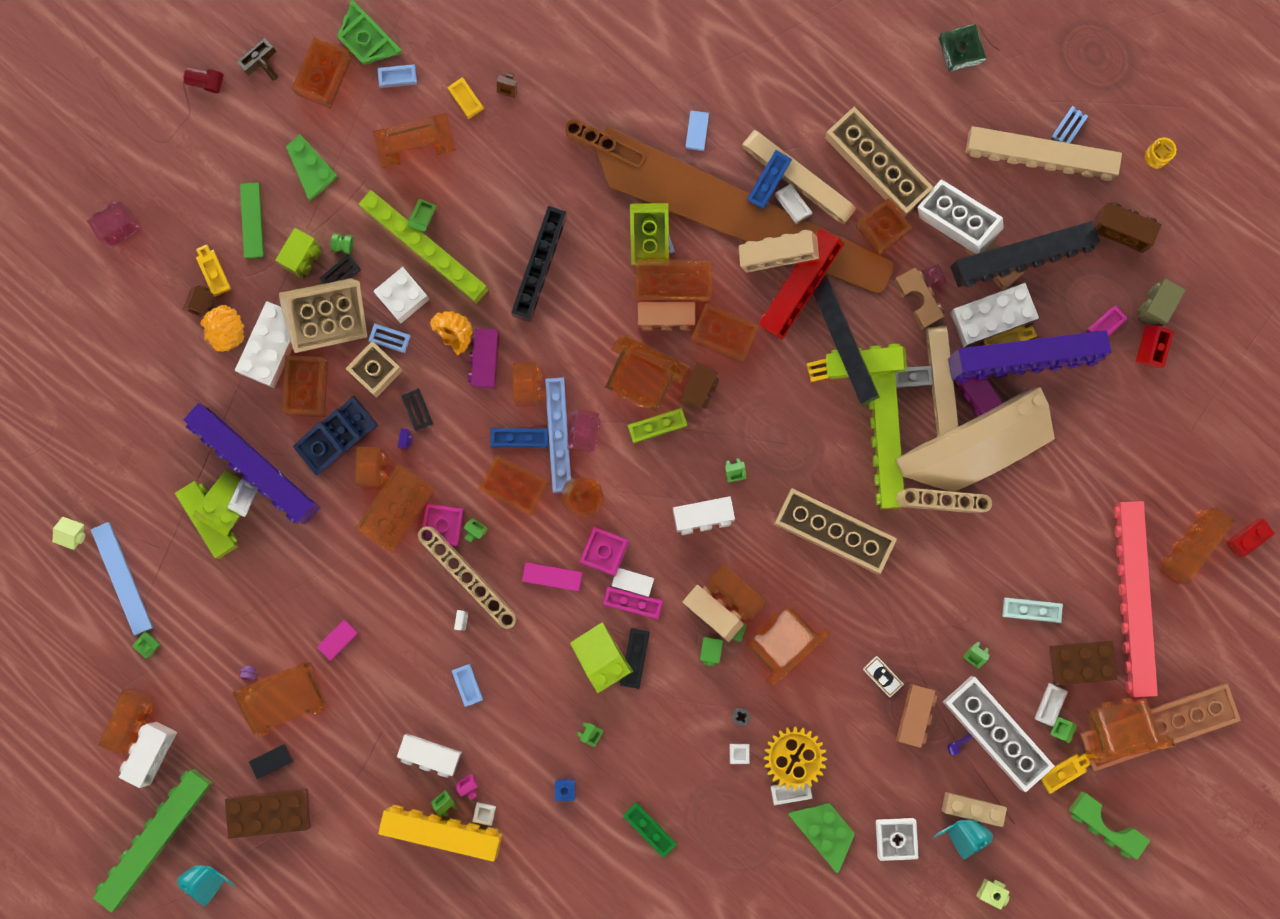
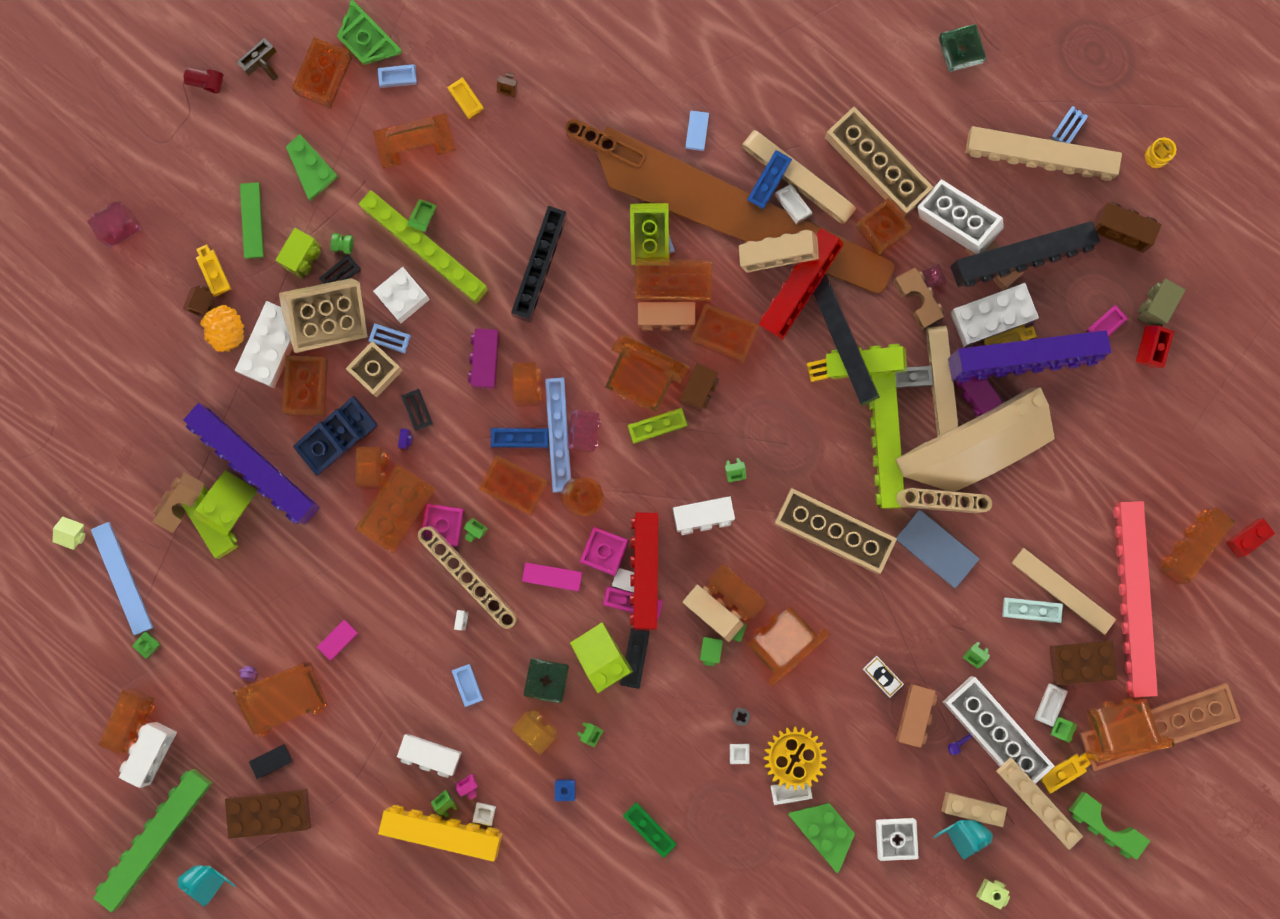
white tile [227,479,258,517] -> none
light orange hair [430,311,473,355] -> none
none -> medium nougat arch [152,472,204,533]
none -> clear yellow brick [511,710,558,755]
none -> clear green brick [523,658,569,703]
none -> red brick [630,512,658,631]
none -> sand blue tile [896,510,979,589]
none -> tan plate [996,758,1083,850]
none -> tan tile [1011,548,1117,635]

